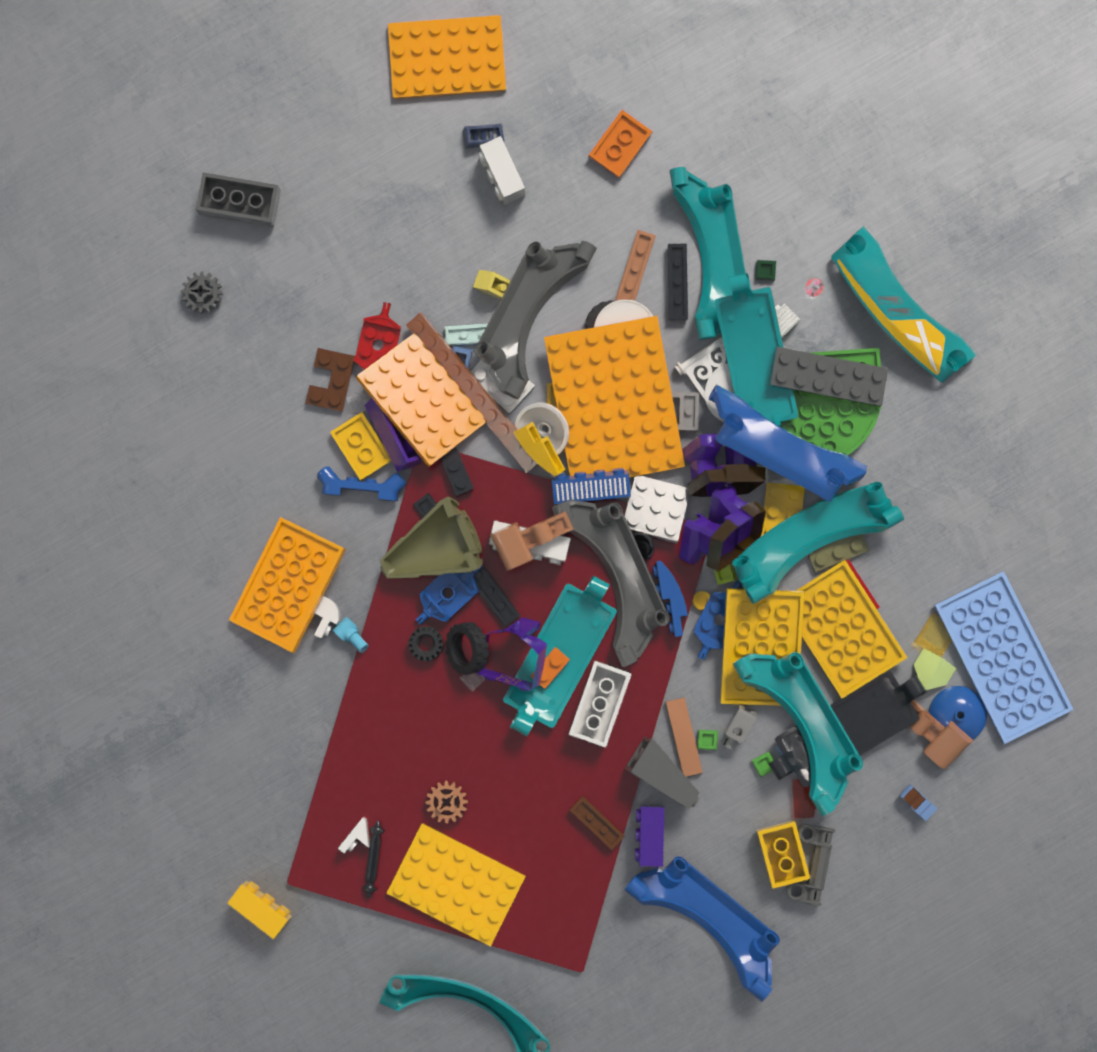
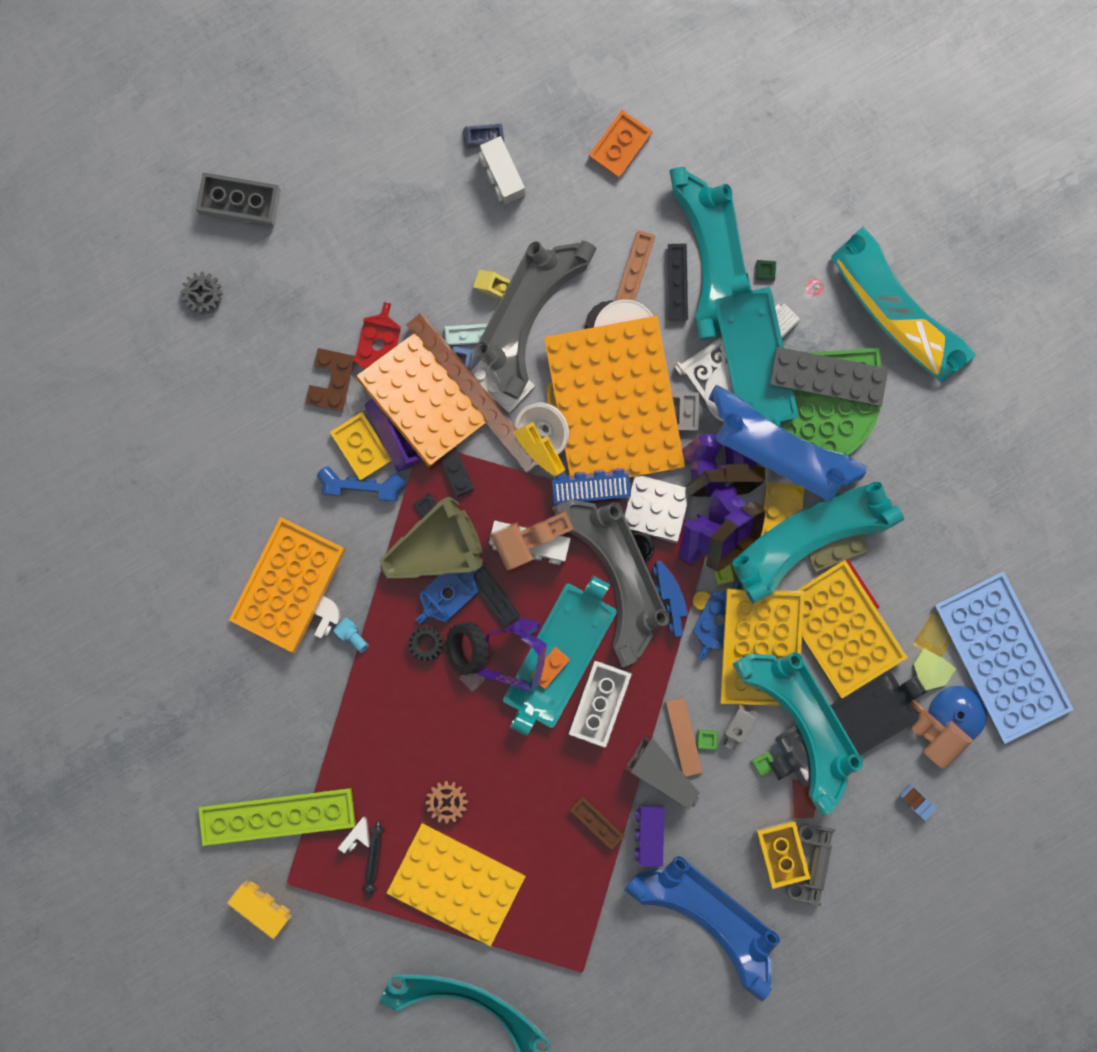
light orange plate [388,15,506,100] -> none
none -> lime plate [198,788,356,846]

